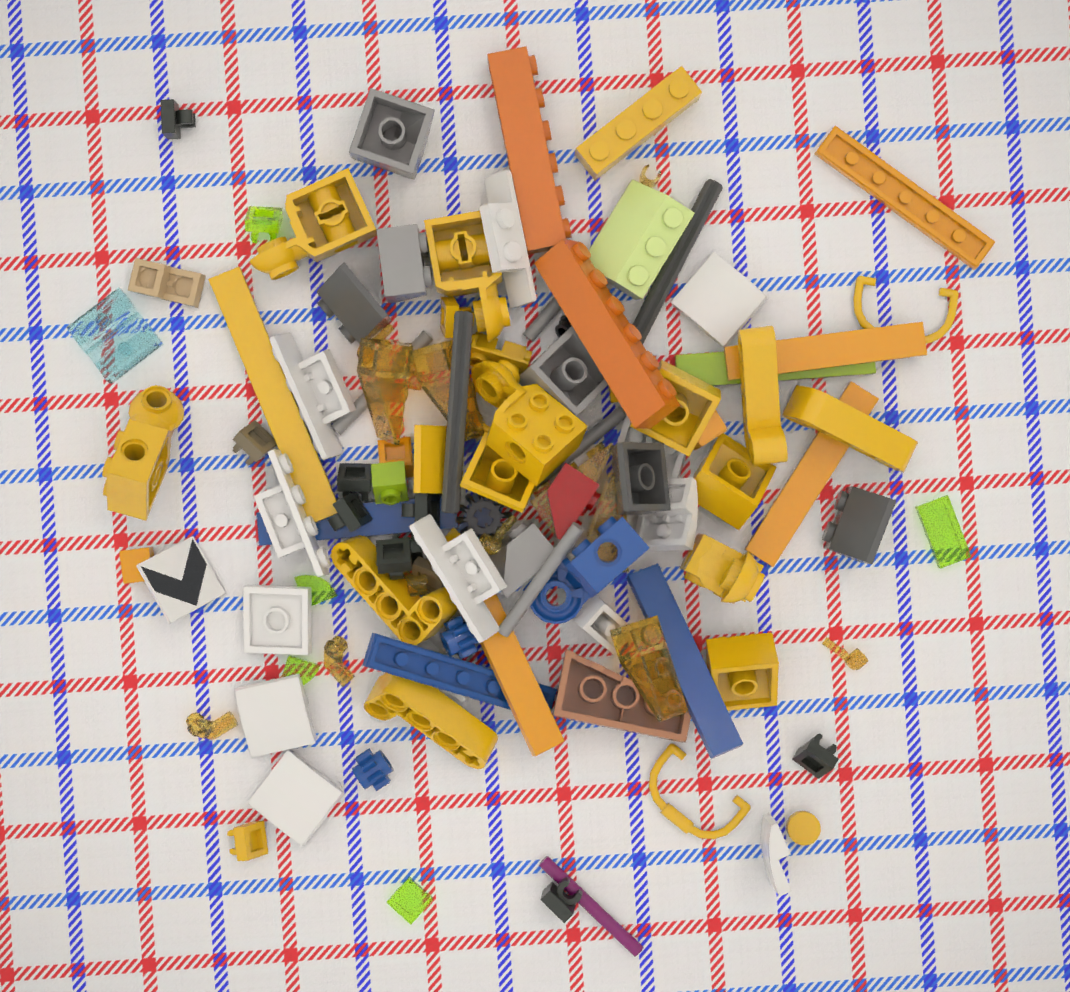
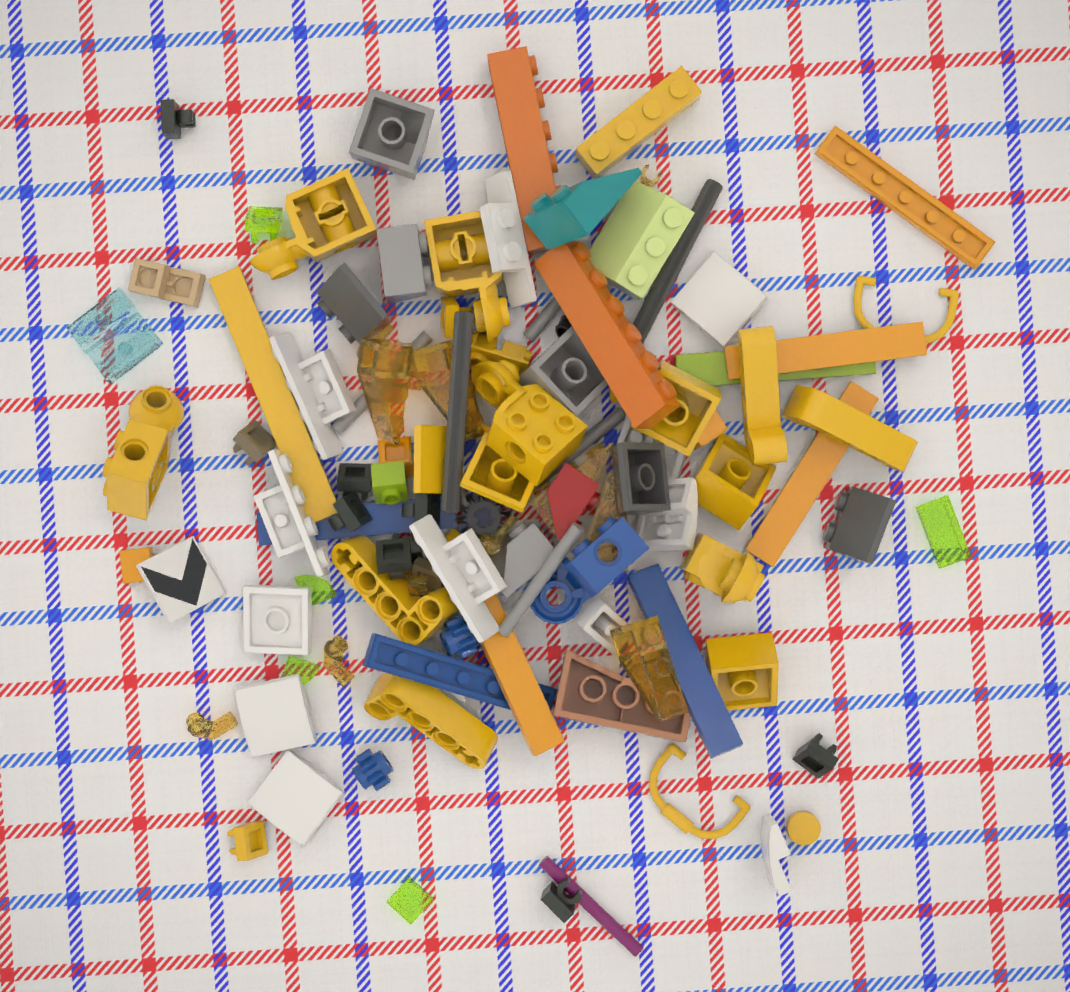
clear yellow hand [822,637,868,670] -> none
none -> teal slope [524,168,642,250]

